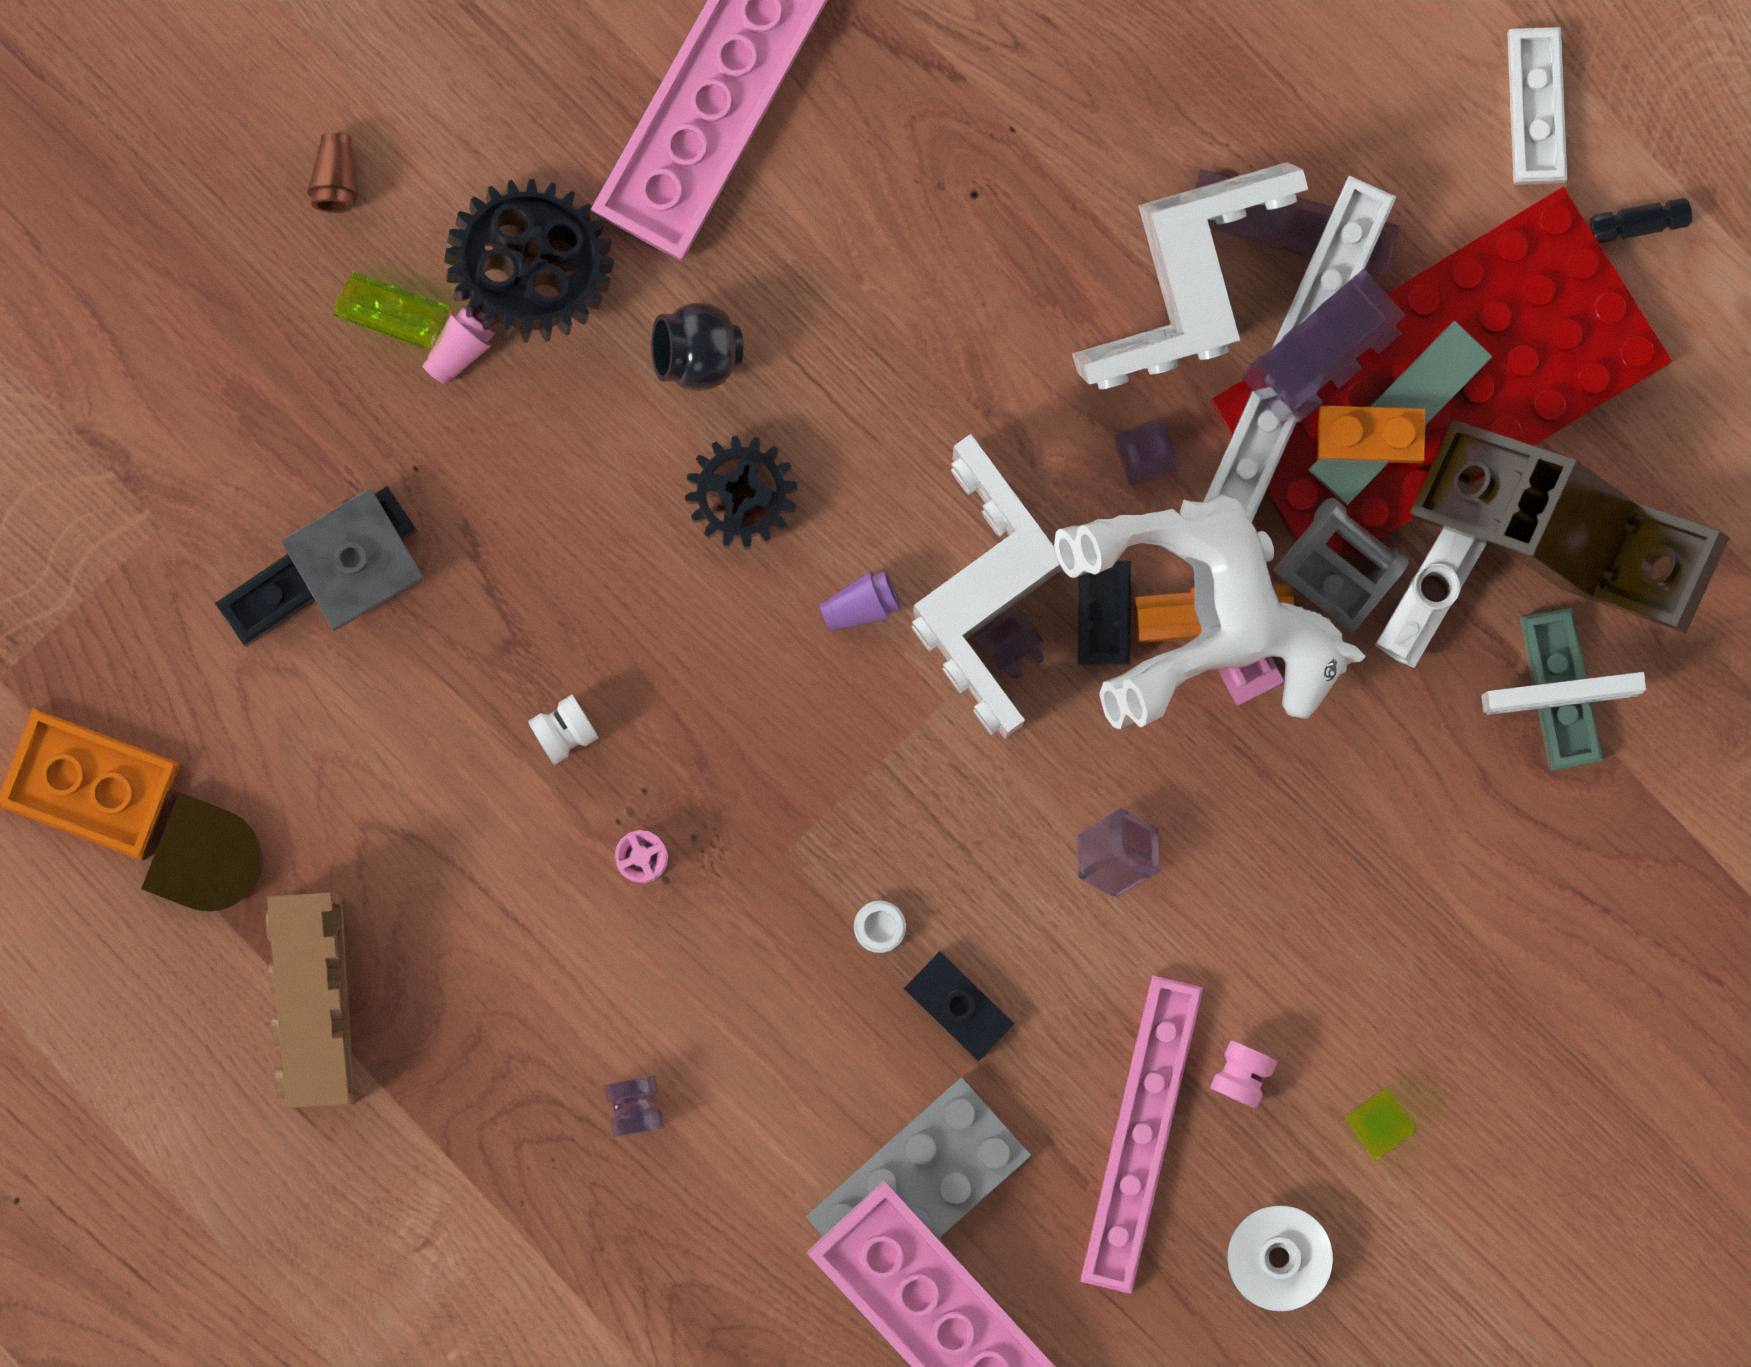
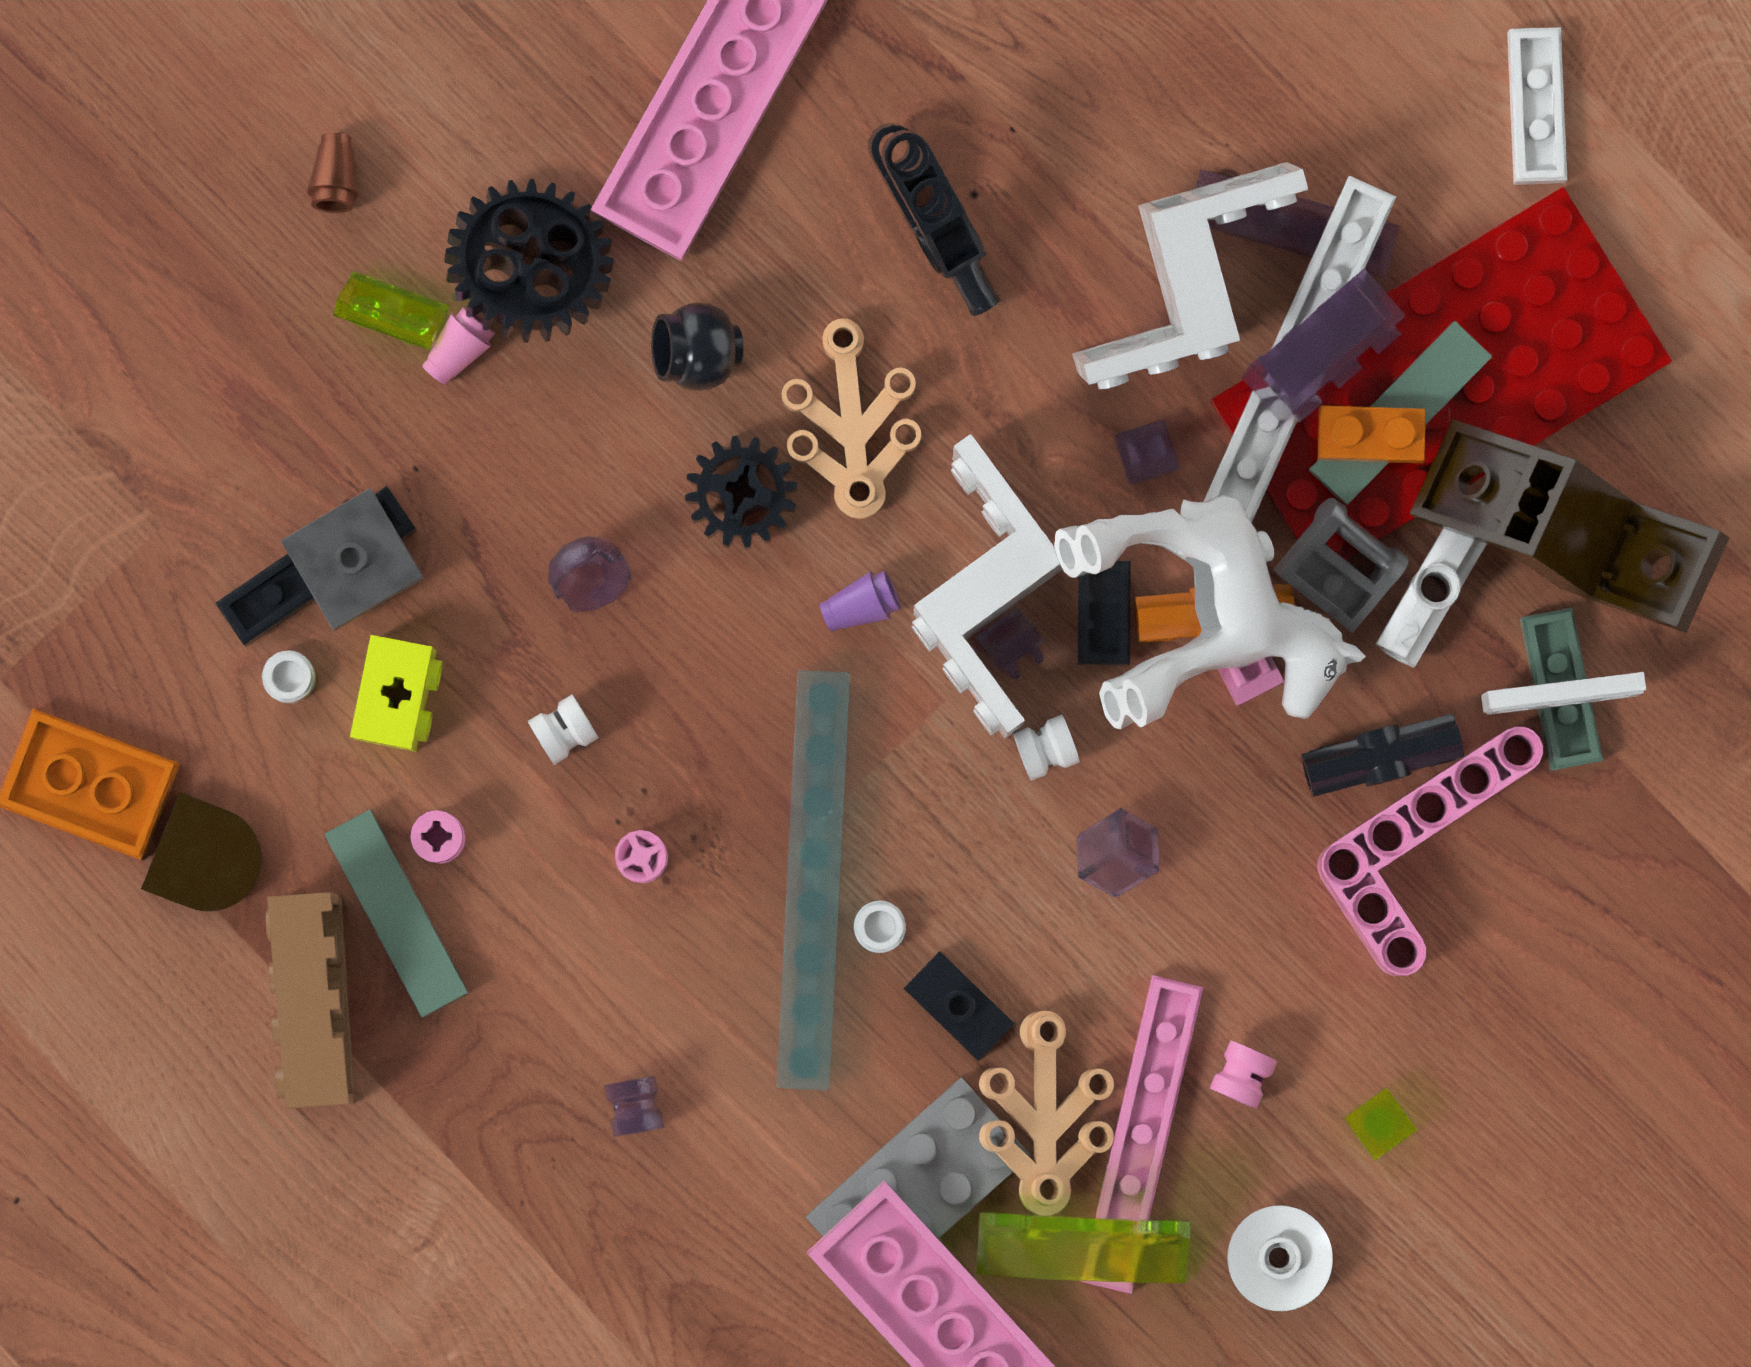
black axle [1590,198,1693,243] -> none
none -> white tile [262,651,316,704]
none -> sand green tile [324,809,469,1018]
none -> neon yellow brick [350,635,443,752]
none -> bright pink wheel [410,810,466,864]
none -> clear purple hair [548,536,632,613]
none -> clear light blue plate [777,670,850,1090]
none -> light nougat plant [781,318,921,519]
none -> black piece [868,123,1001,316]
none -> clear neon green windscreen [976,1211,1191,1283]
none -> light nougat plant [979,1011,1114,1216]
none -> white wheel [1013,715,1080,781]
none -> black piece [1301,714,1464,797]
none -> bright pink beam [1317,727,1543,976]

